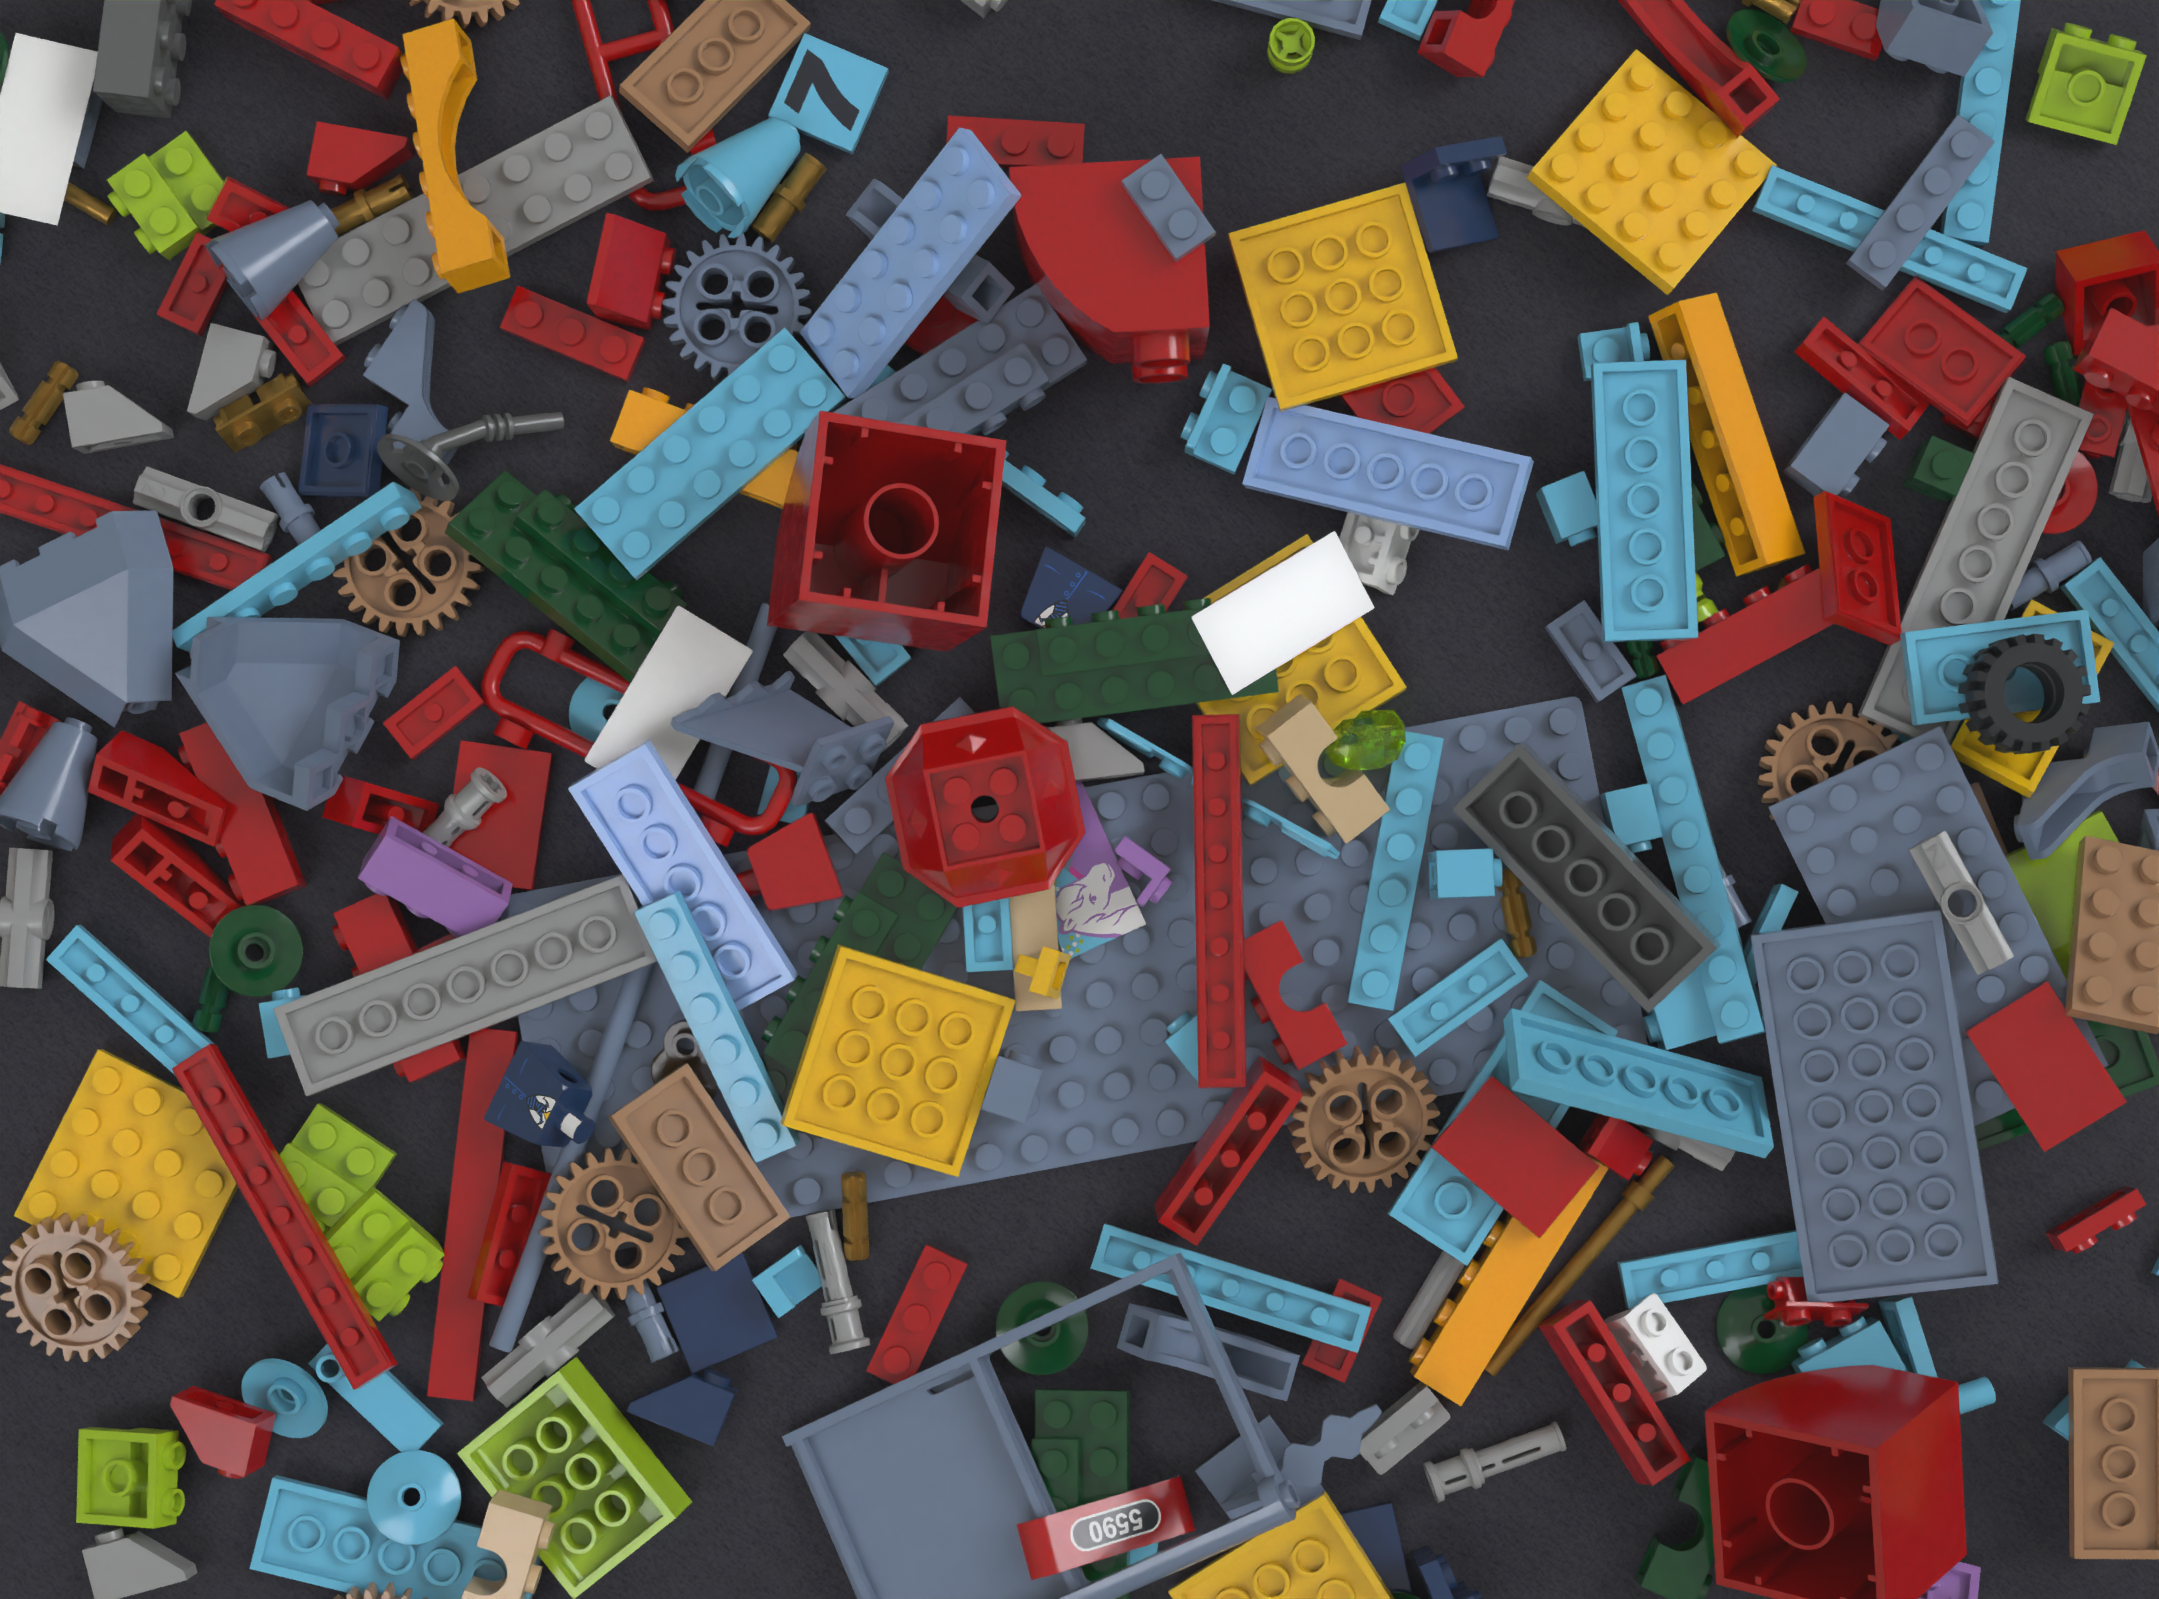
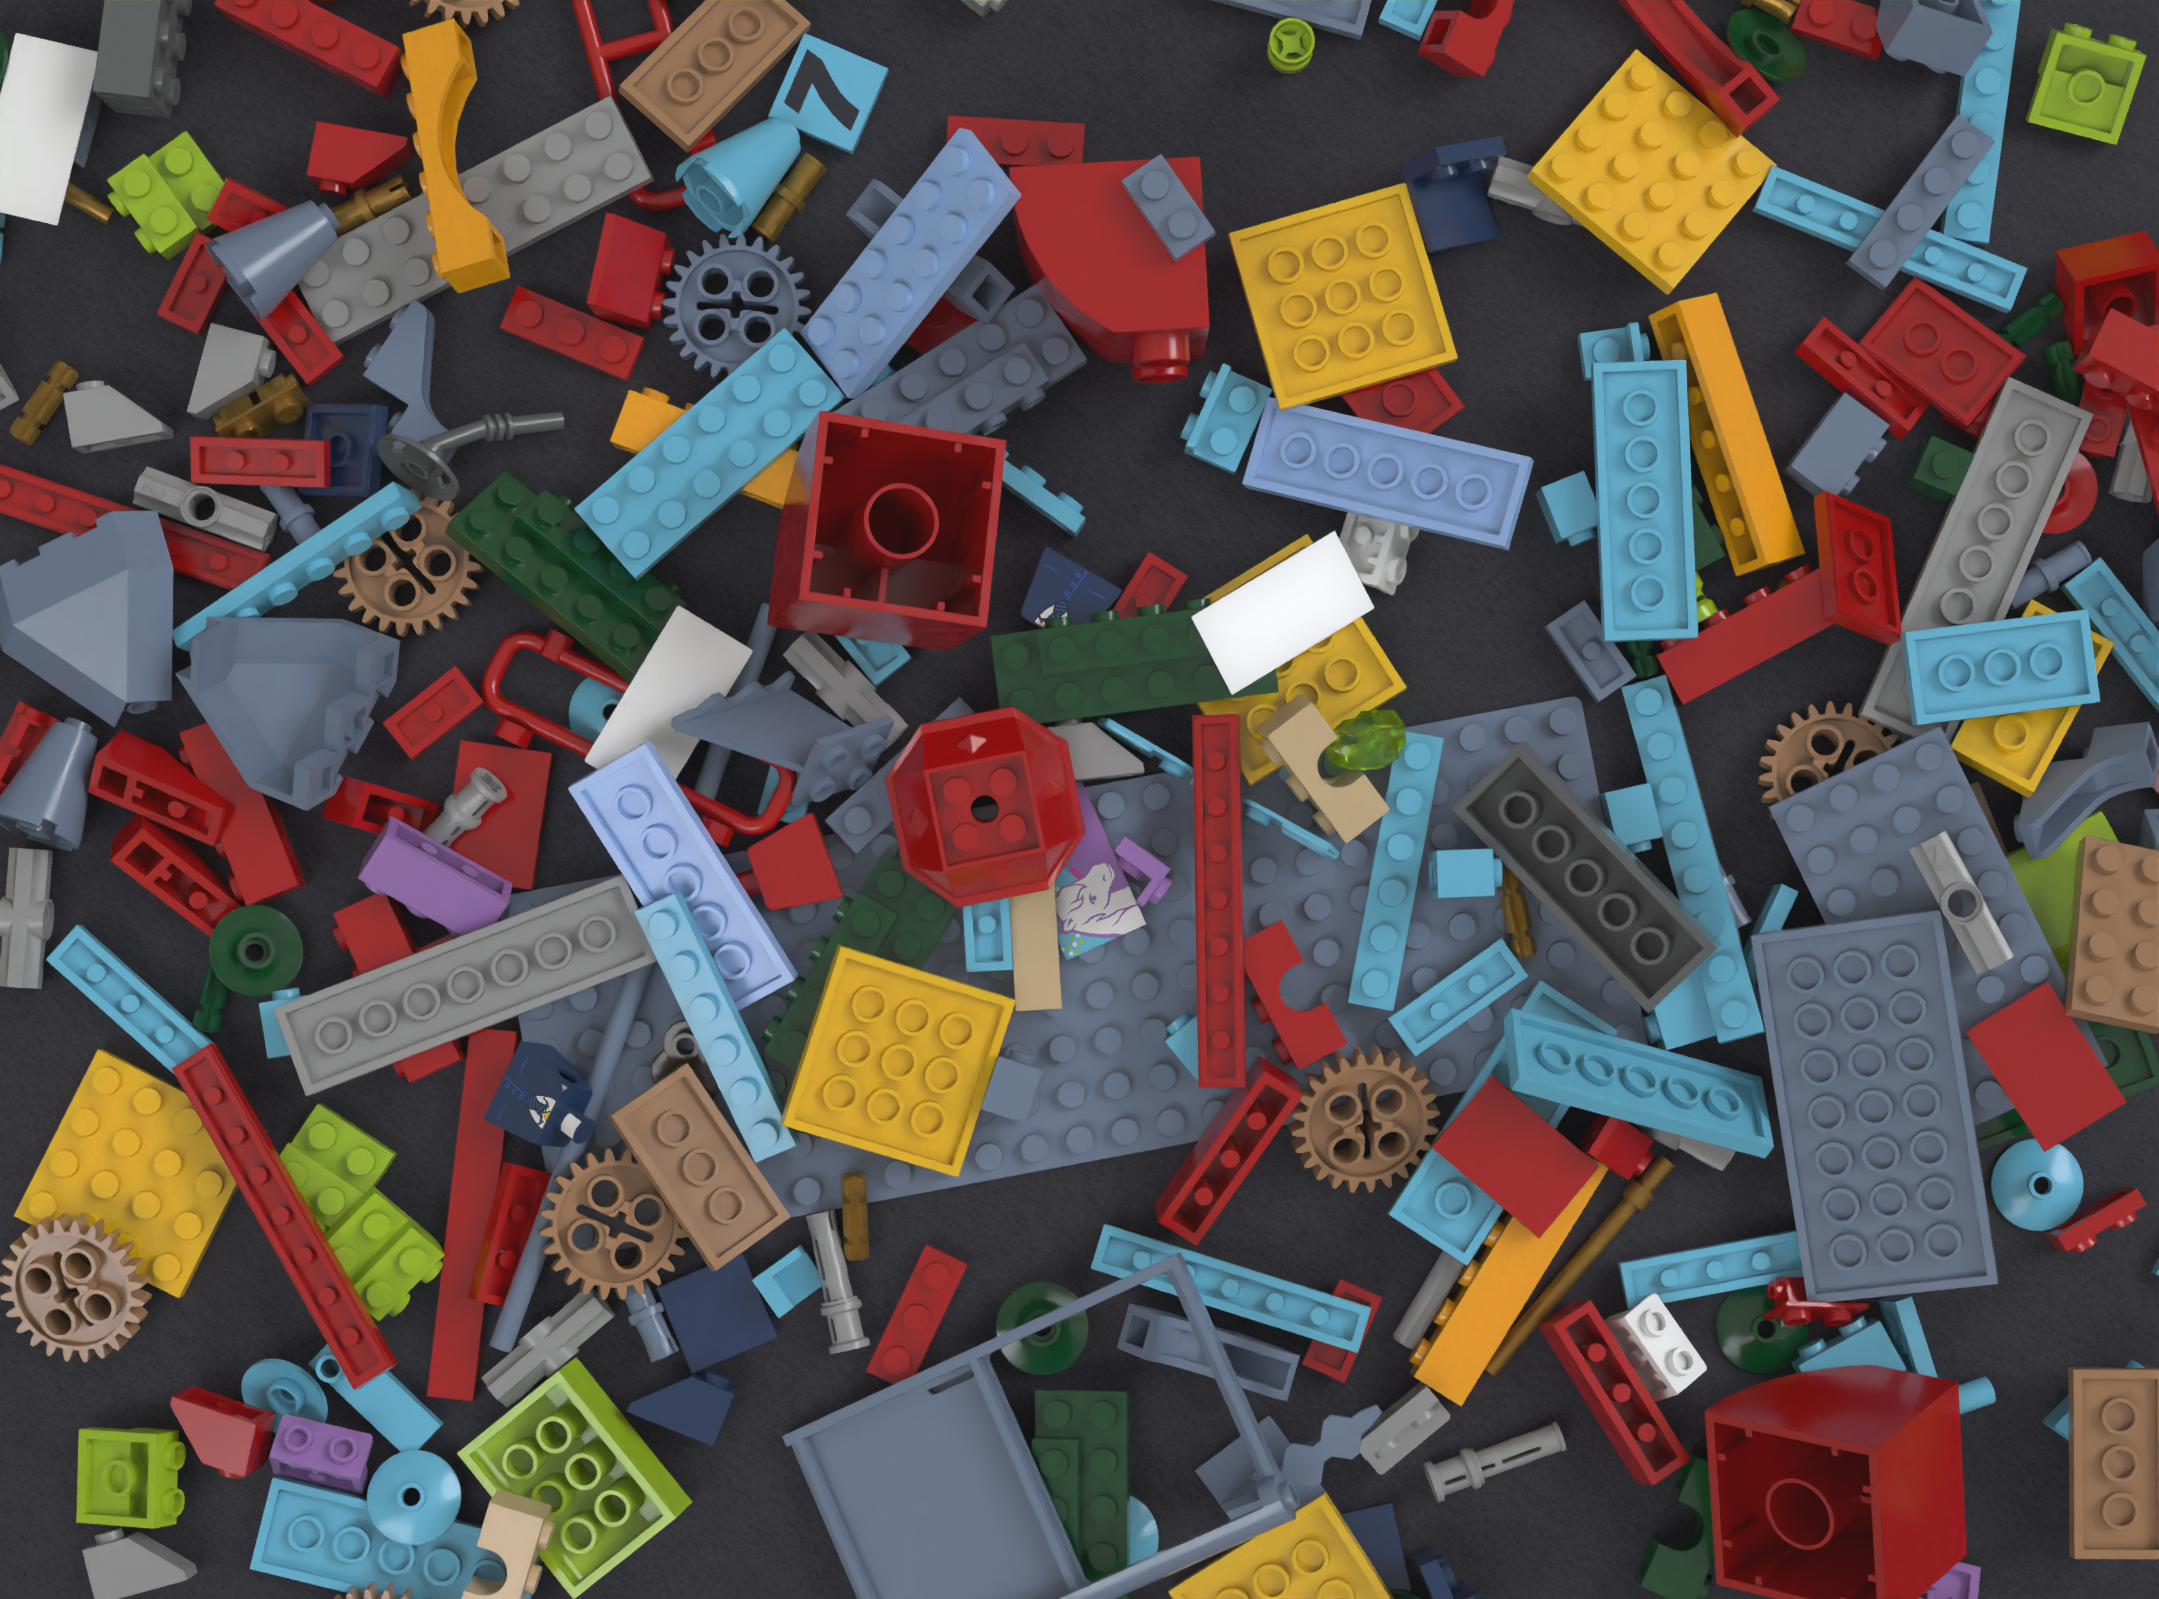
yellow tile [1014,946,1071,1000] -> none
red sticker [1016,1475,1196,1580] -> none
black tyre [1958,634,2091,754] -> none
none -> red plate [190,435,331,488]
none -> medium lavender bracket [269,1414,373,1496]
none -> medium azure dish [1990,1138,2083,1231]

